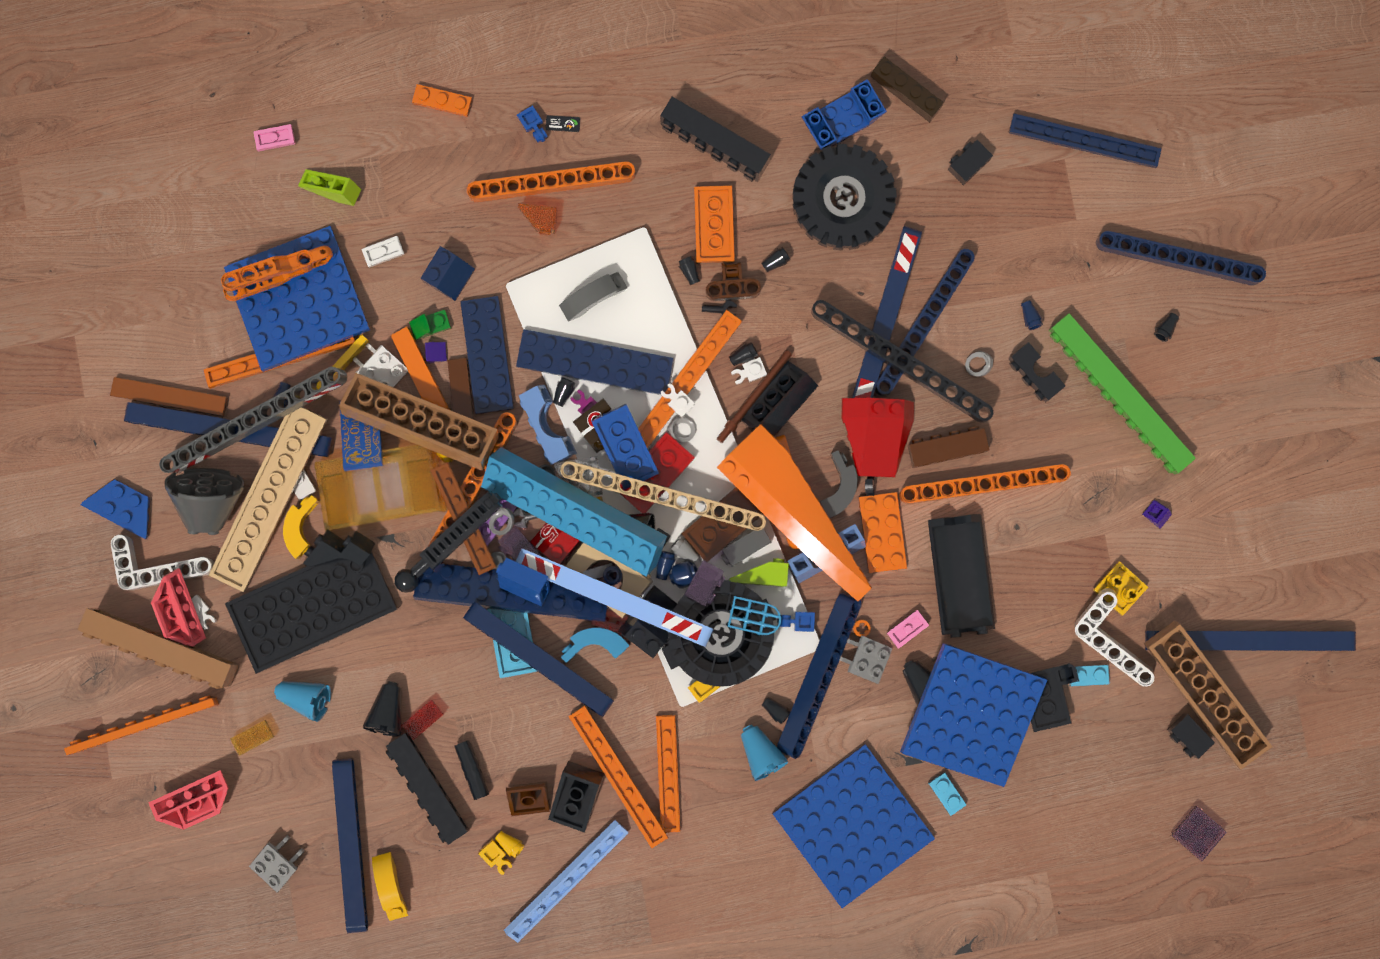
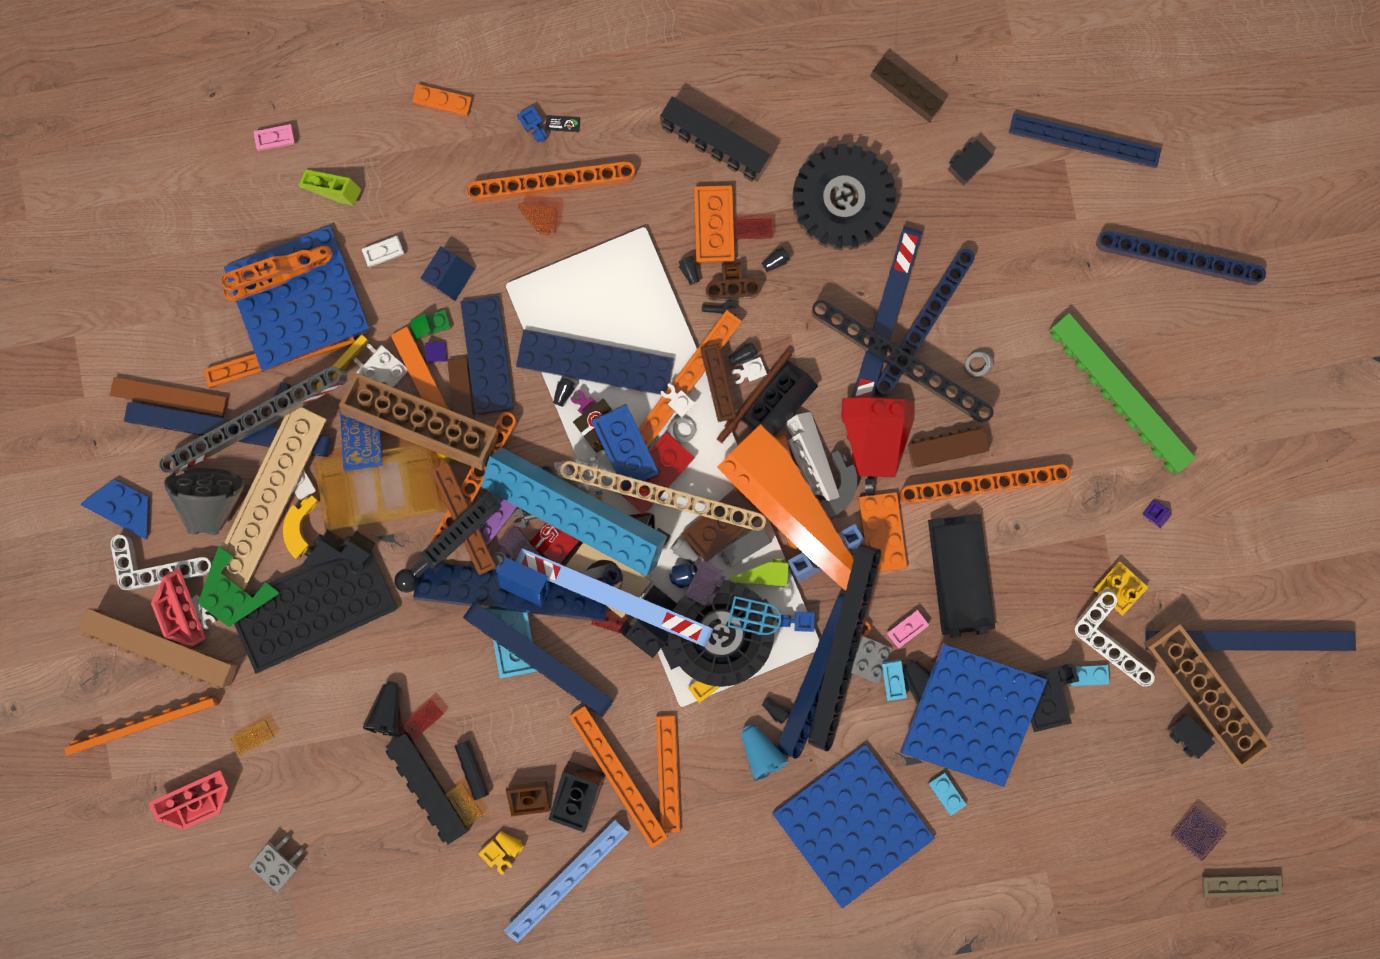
dark azure cone [274,681,331,722] -> none
dark blue beam [332,758,368,934] -> none
yellow arch [372,852,408,921] -> none
light grey piece [489,508,514,536] -> none
medium blue arch [519,385,577,465] -> none
dark grey arch [559,272,628,322] -> none
dark azure arch [561,628,630,663] -> none
dark blue cone [656,551,676,580] -> none
blue slope [802,79,887,150] -> none
black arch [1009,342,1066,403] -> none
dark blue cone [1021,301,1043,330] -> none
black cone [1154,313,1179,342] -> none
none -> green wing [198,546,280,627]
none -> clear yellow plate [446,783,483,827]
none -> reddish brown tile [700,343,737,423]
none -> clear red plate [734,218,773,239]
none -> white wedge [785,412,839,501]
none -> black beam [808,543,881,752]
none -> medium azure plate [881,659,907,701]
none -> dark tan plate [1202,875,1283,897]

